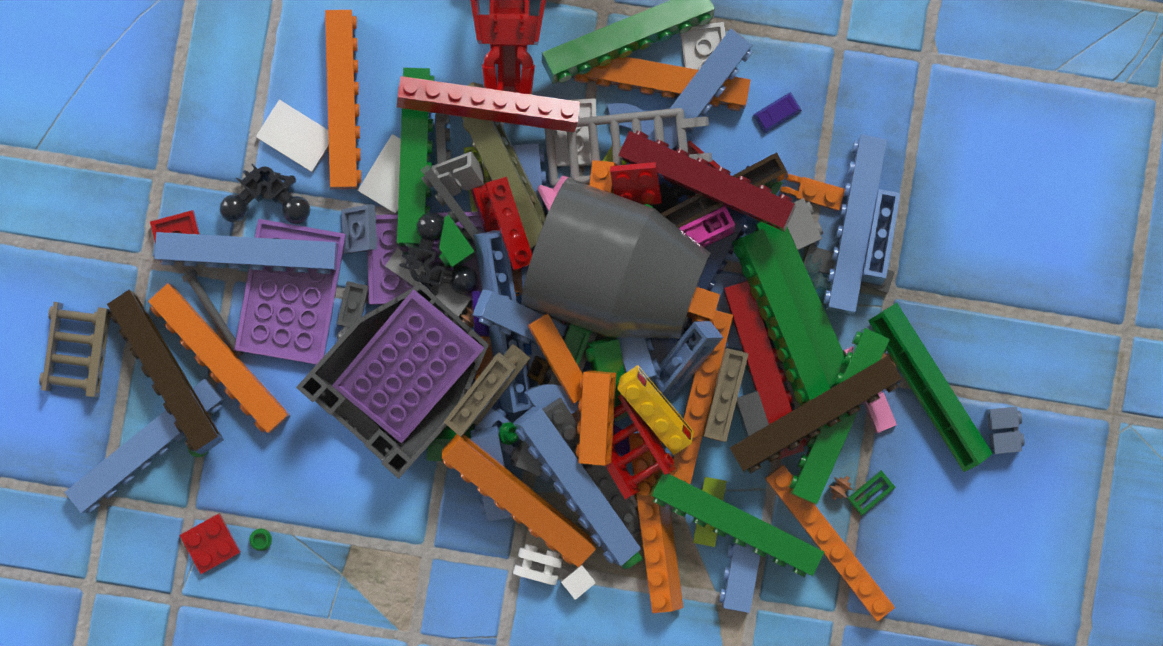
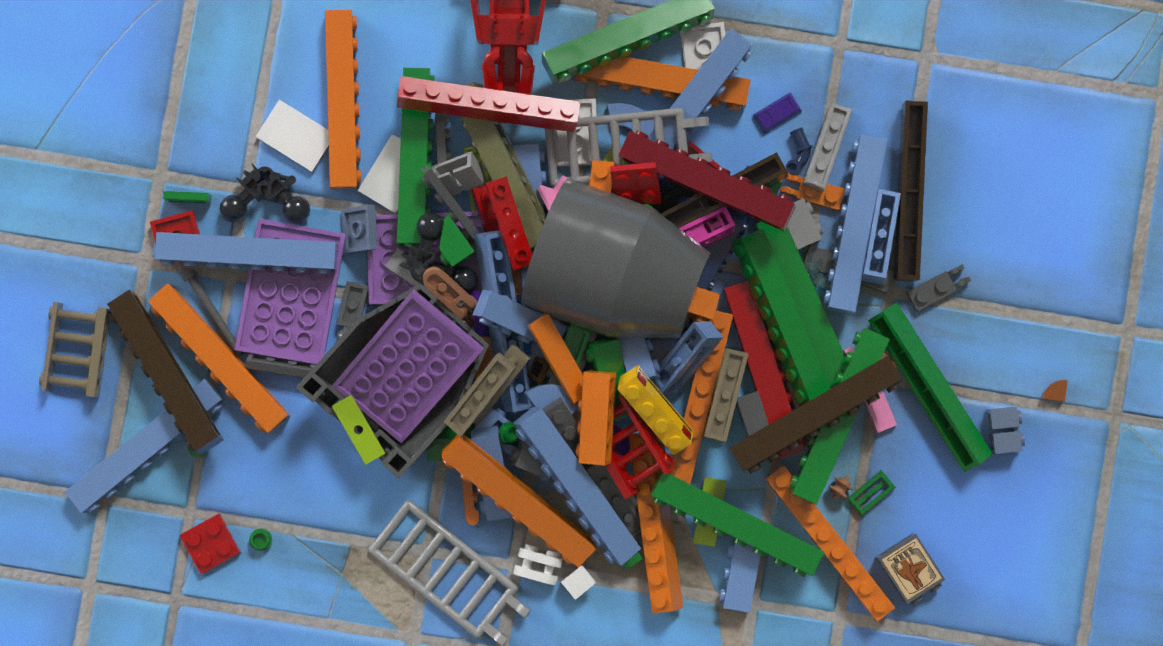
none -> green tile [163,191,212,204]
none -> dark grey plate [246,353,316,379]
none -> lime tile [332,394,385,465]
none -> light grey bar [368,500,531,646]
none -> nougat plate [423,267,477,320]
none -> orange hinge [461,477,480,526]
none -> dark blue piece [786,127,813,176]
none -> light grey tile [802,102,852,192]
none -> brick [876,533,945,605]
none -> dark brown brick [894,100,928,282]
none -> dark grey hinge [906,264,971,311]
none -> dark orange tile [1041,380,1068,402]

